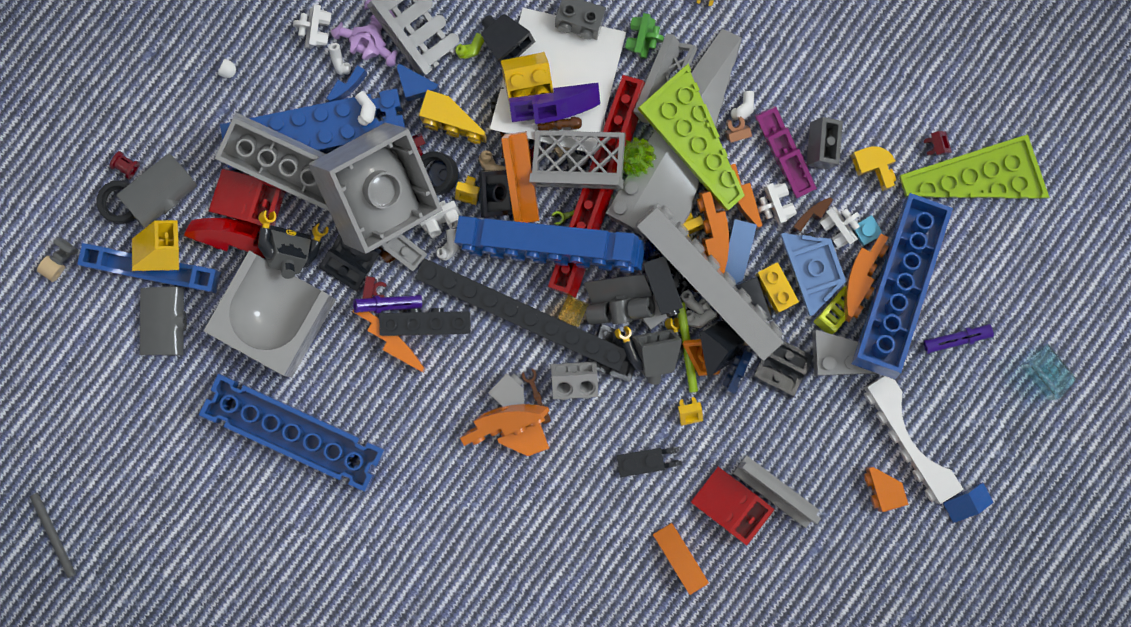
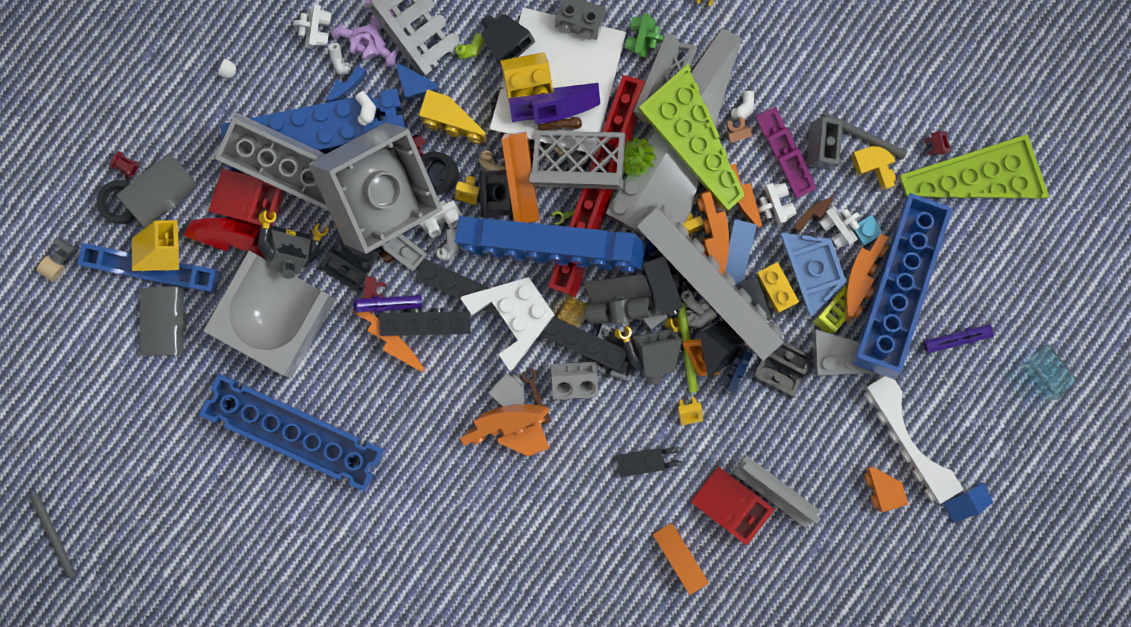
none -> white wing [461,277,555,372]
none -> dark grey bar [824,113,907,159]

